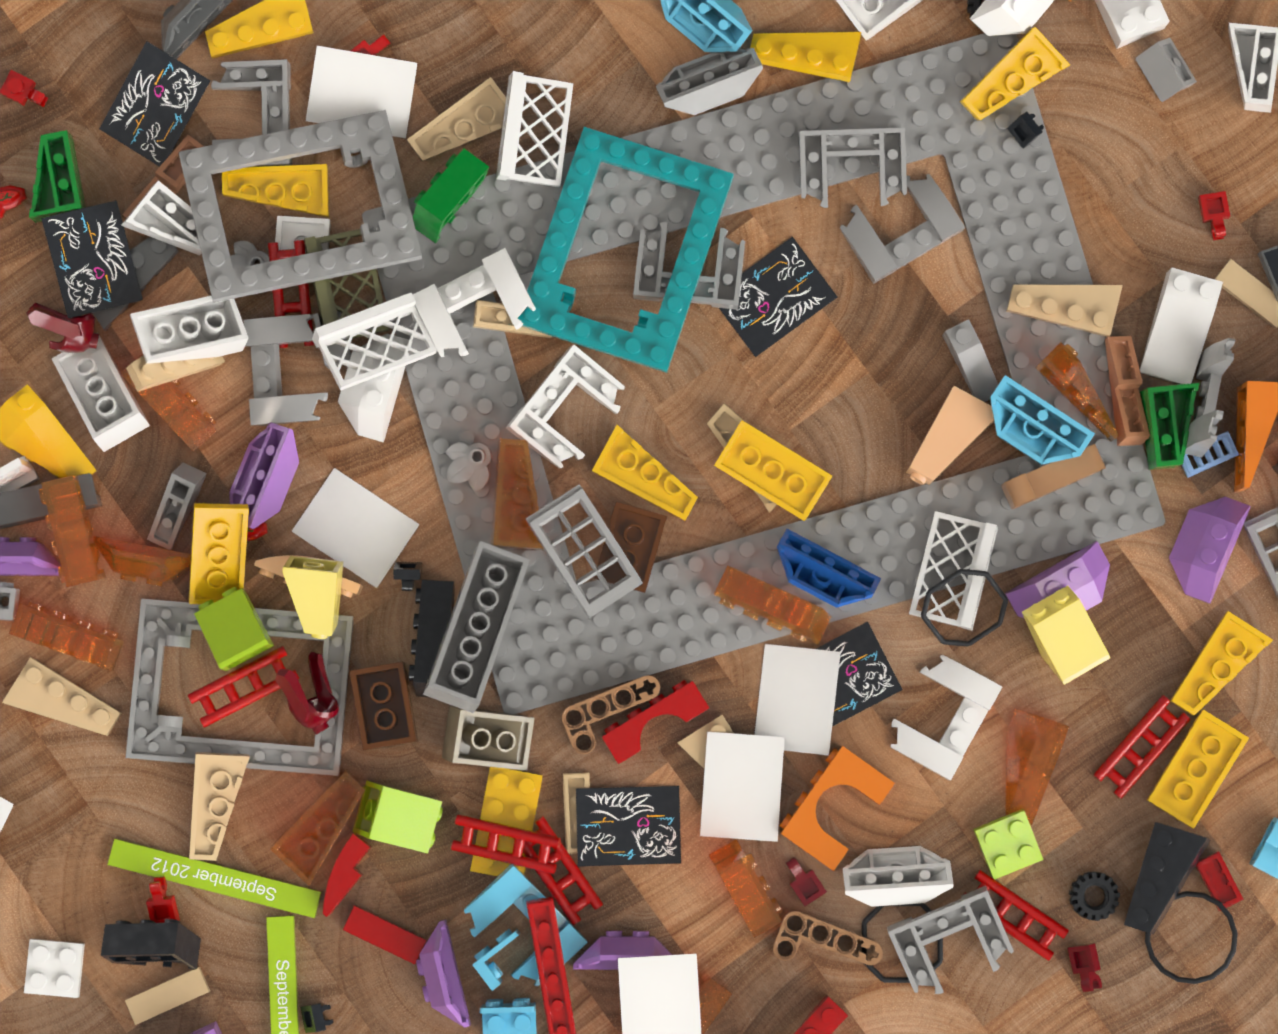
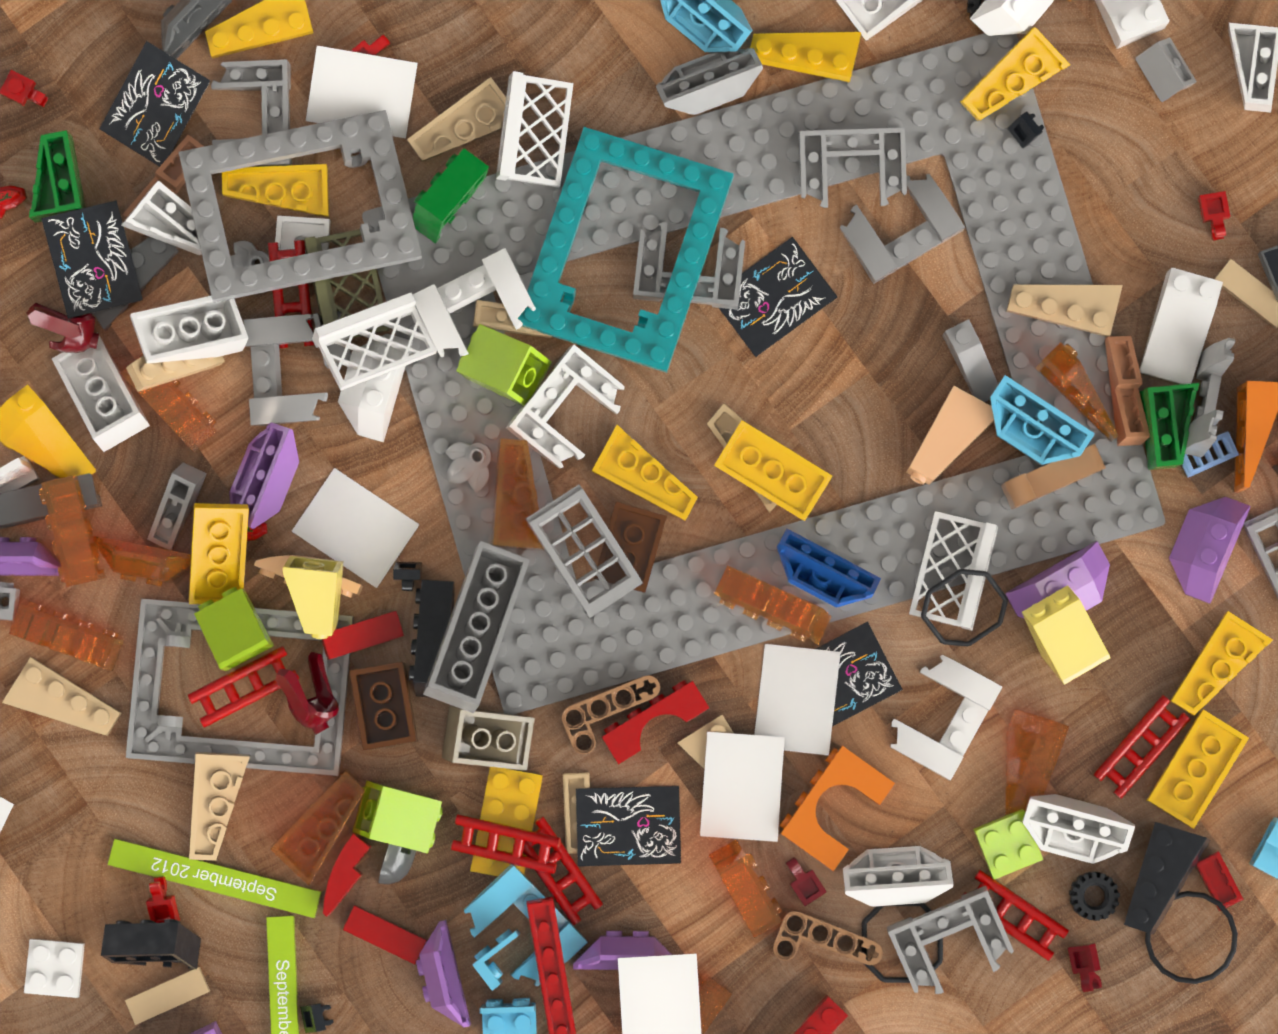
none -> red tile [321,611,404,660]
none -> brick [378,844,416,885]
none -> lime slope [456,324,552,407]
none -> white wedge [1023,794,1135,864]

